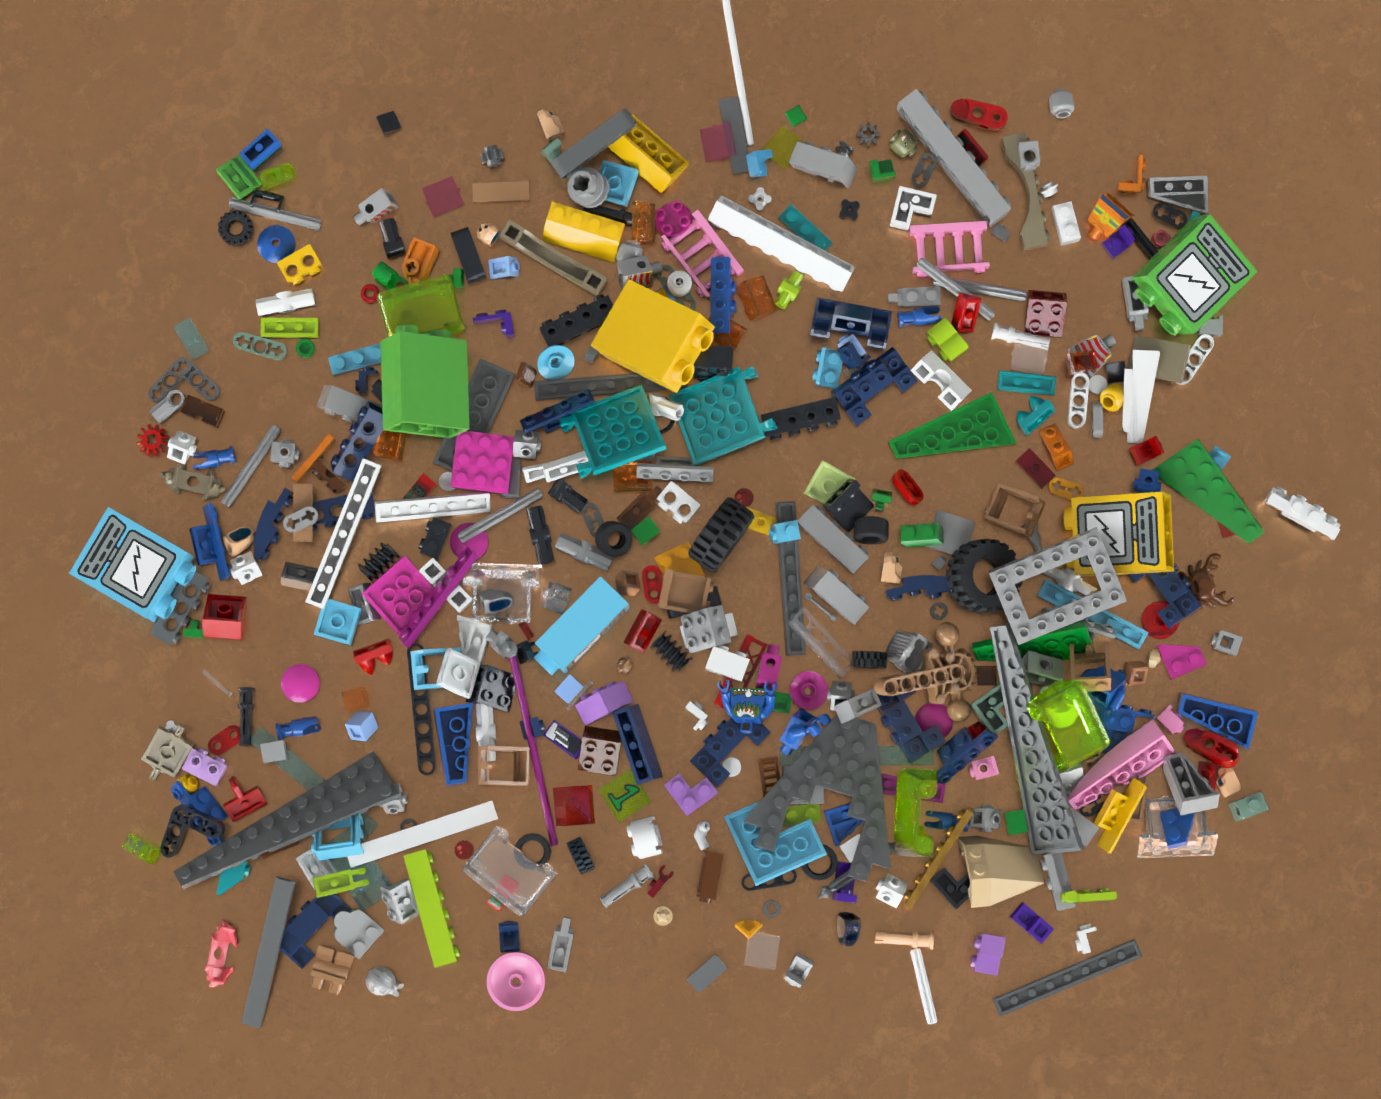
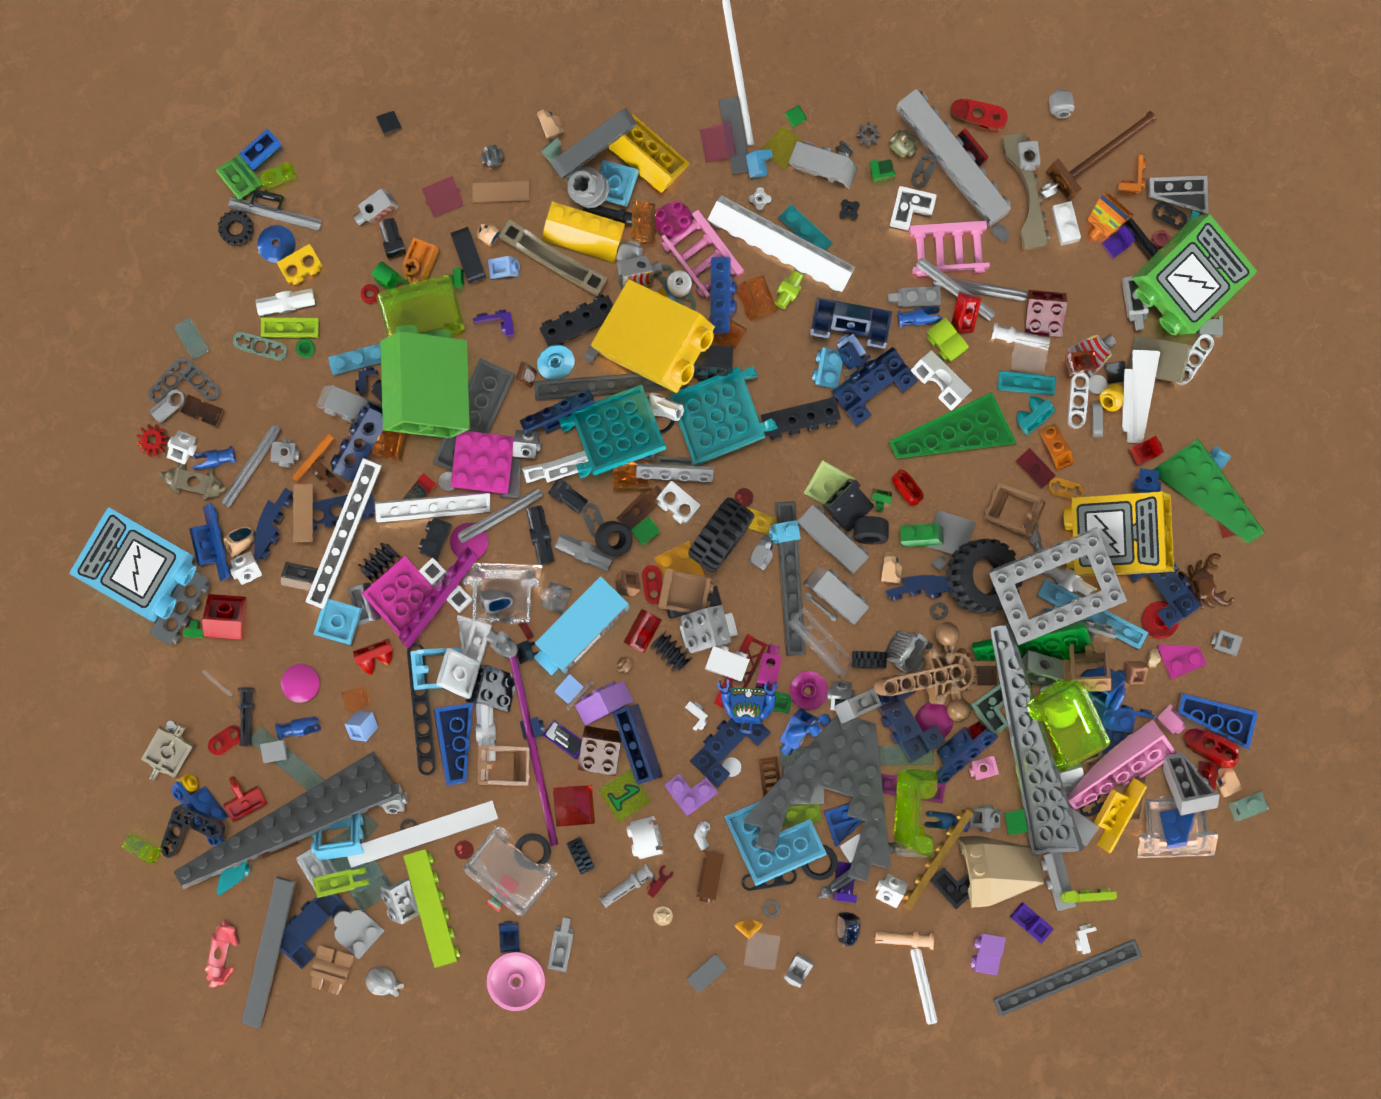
lavender brick [182,747,228,786] -> none
light grey beam [283,507,319,533] -> none
white bracket [1265,487,1341,540] -> none
none -> light grey rock [748,536,773,571]
none -> reddish brown tile [1046,111,1157,202]

